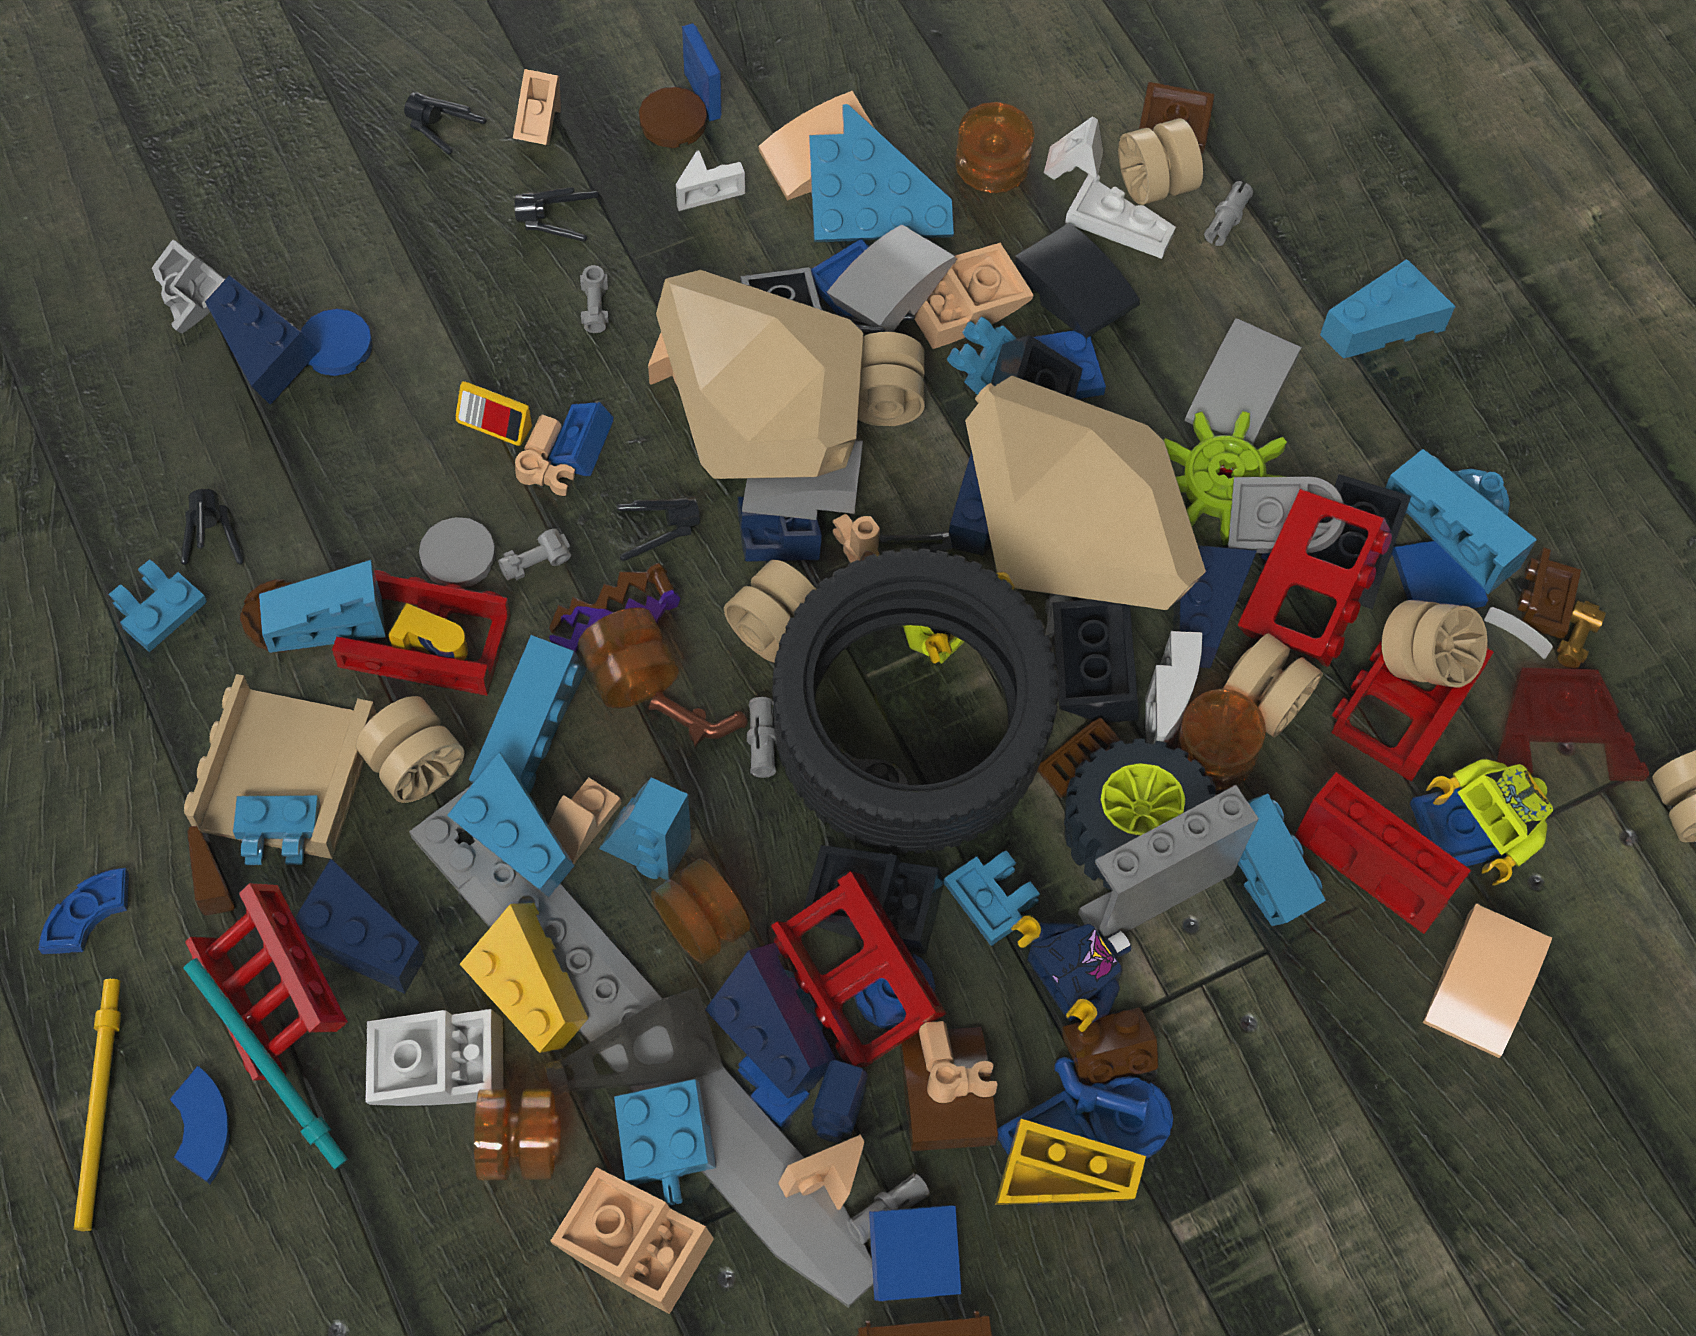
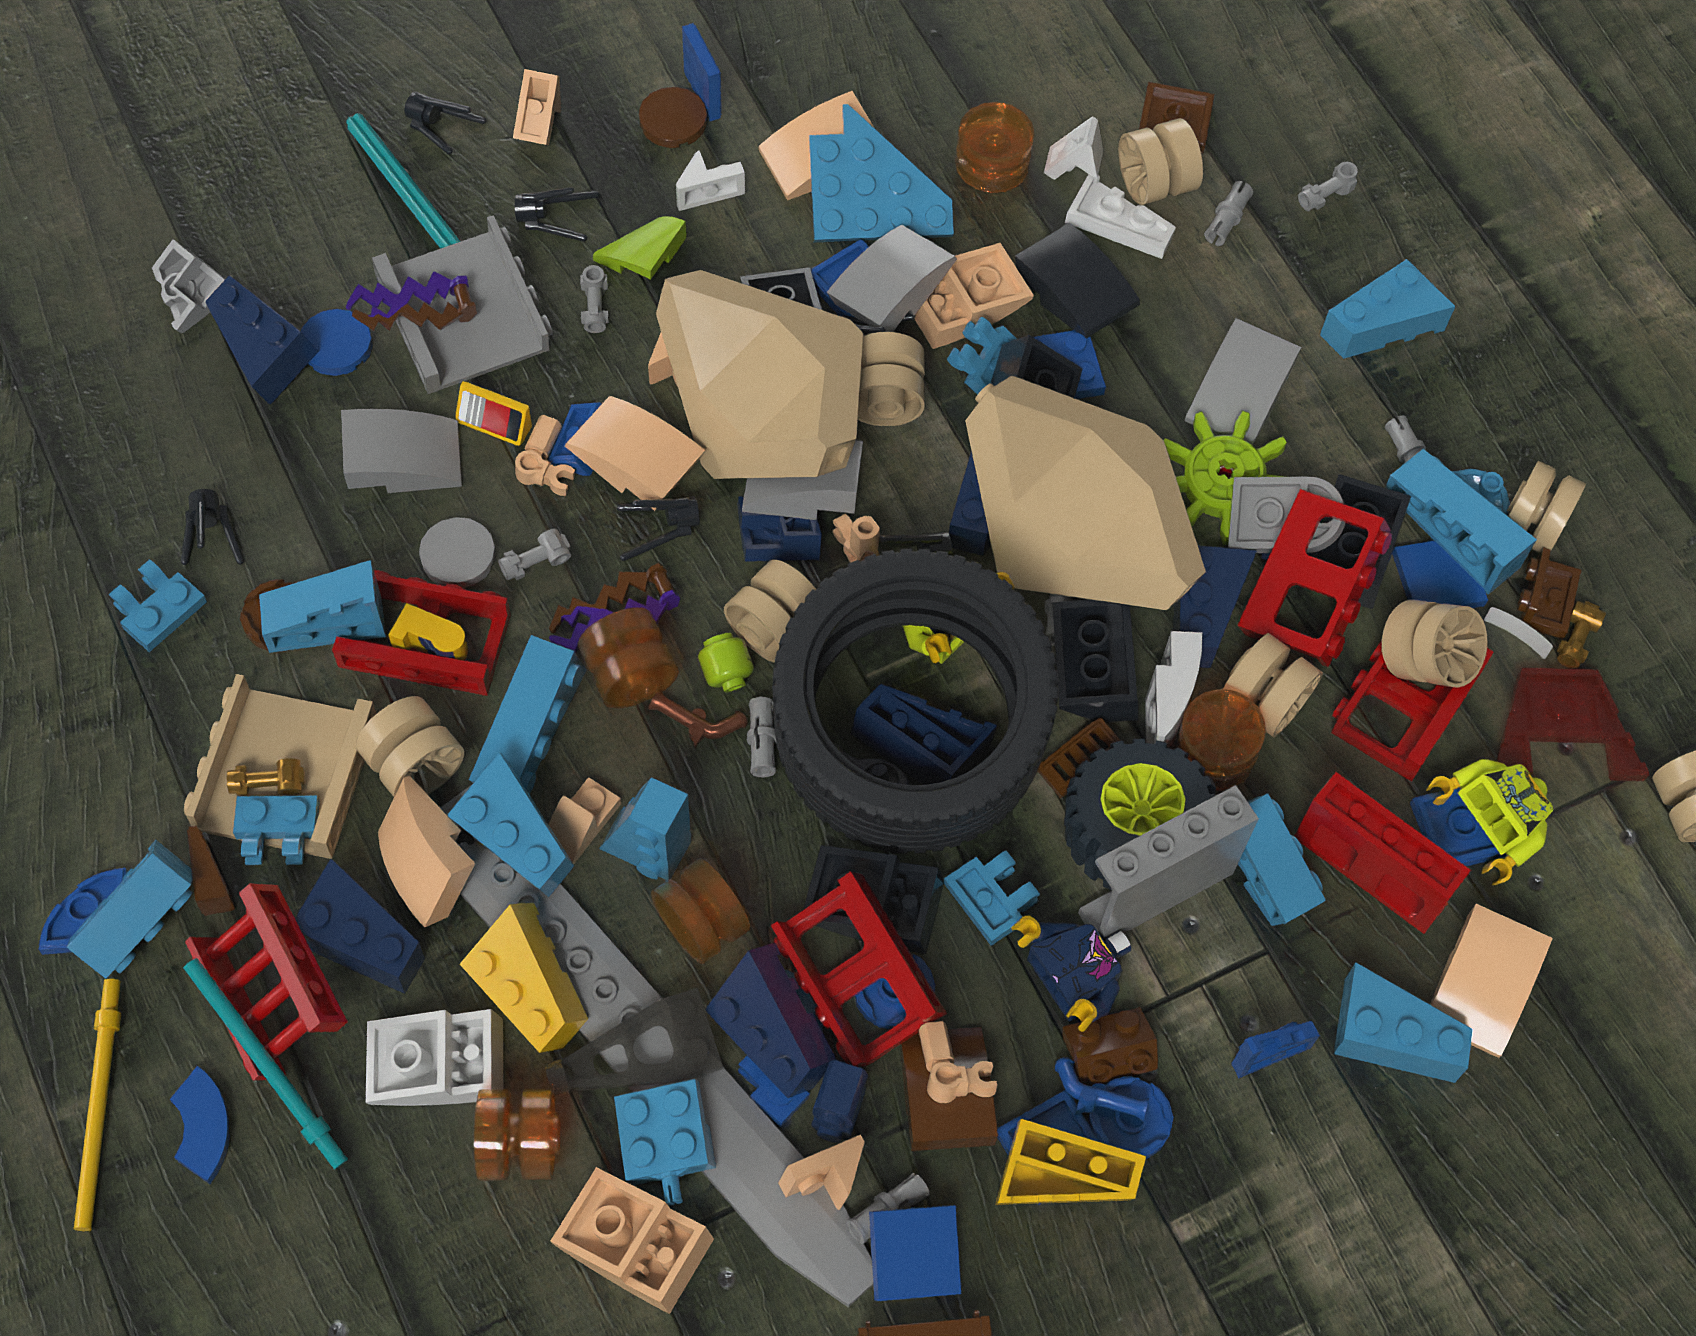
none -> dark azure wedge [66,840,193,979]
none -> pearl gold bar [227,758,305,796]
none -> light grey slope [341,409,462,493]
none -> teal axle [346,113,461,249]
none -> piece [346,271,477,331]
none -> light grey panel [372,215,553,394]
none -> light nougat slope [378,775,475,928]
none -> light nougat slope [565,396,705,511]
none -> lime slope [593,216,686,280]
none -> lime head [698,633,754,693]
none -> dark blue wedge [851,684,997,785]
none -> blue wing [1231,1021,1320,1078]
none -> light grey bar [1298,162,1358,211]
none -> dark azure wedge [1334,962,1473,1083]
none -> light grey pin [1385,416,1426,463]
none -> tan wheel [1507,461,1586,553]

